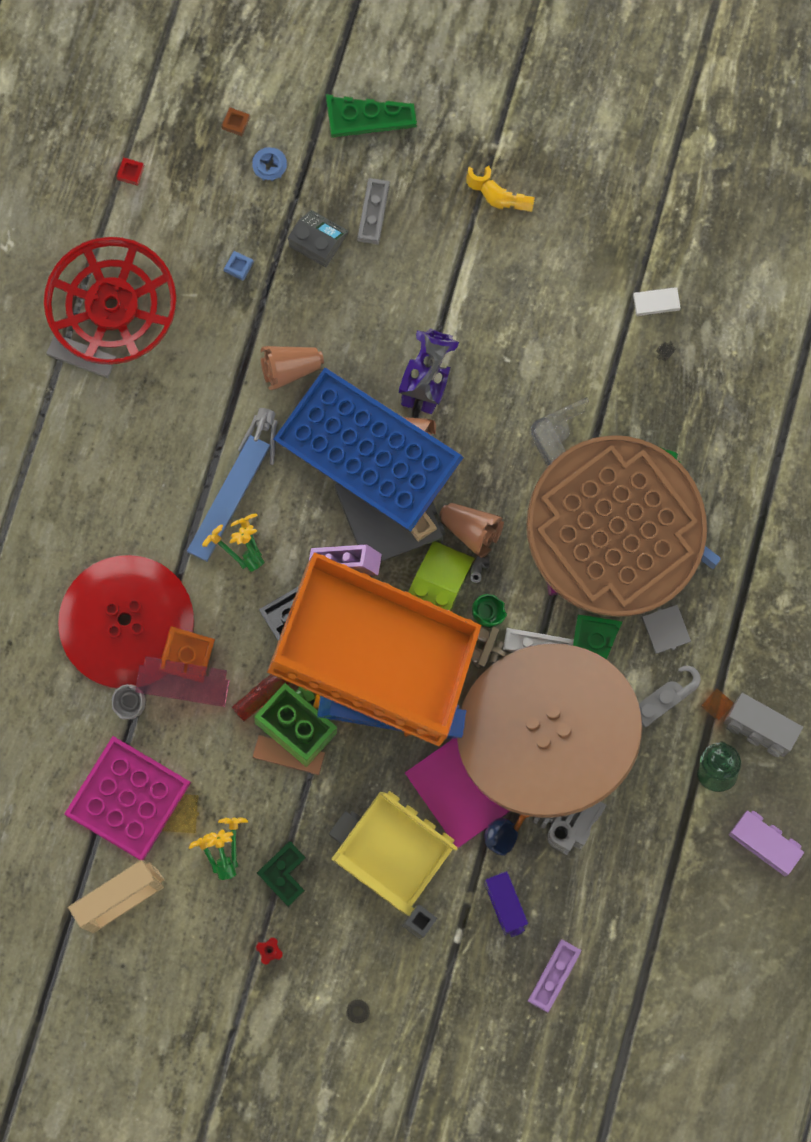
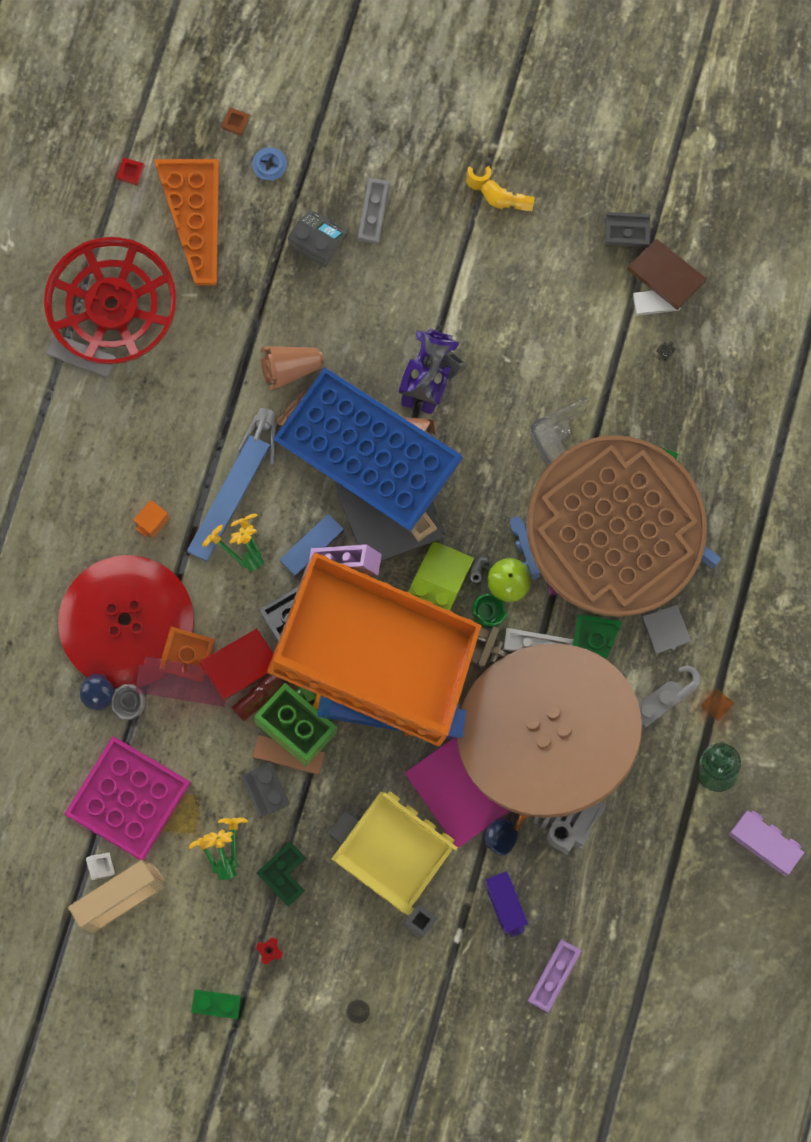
medium blue tile [224,251,254,281] -> none
green wing [326,94,417,138] -> none
nougat cone [439,503,504,558] -> none
light grey brick [723,693,803,758] -> none
none -> dark blue hair [80,674,114,710]
none -> white plate [86,853,115,880]
none -> orange brick [133,500,170,538]
none -> orange wing [154,159,219,286]
none -> green plate [191,989,241,1019]
none -> red tile [199,628,274,701]
none -> dark grey plate [241,762,290,818]
none -> medium nougat axle [276,390,307,427]
none -> medium blue tile [280,514,344,577]
none -> dark grey tile [440,351,468,379]
none -> lime helmet [487,558,532,602]
none -> medium blue hinge [510,516,541,580]
none -> dark grey plate [605,212,650,247]
none -> reddish brown tile [627,238,707,310]

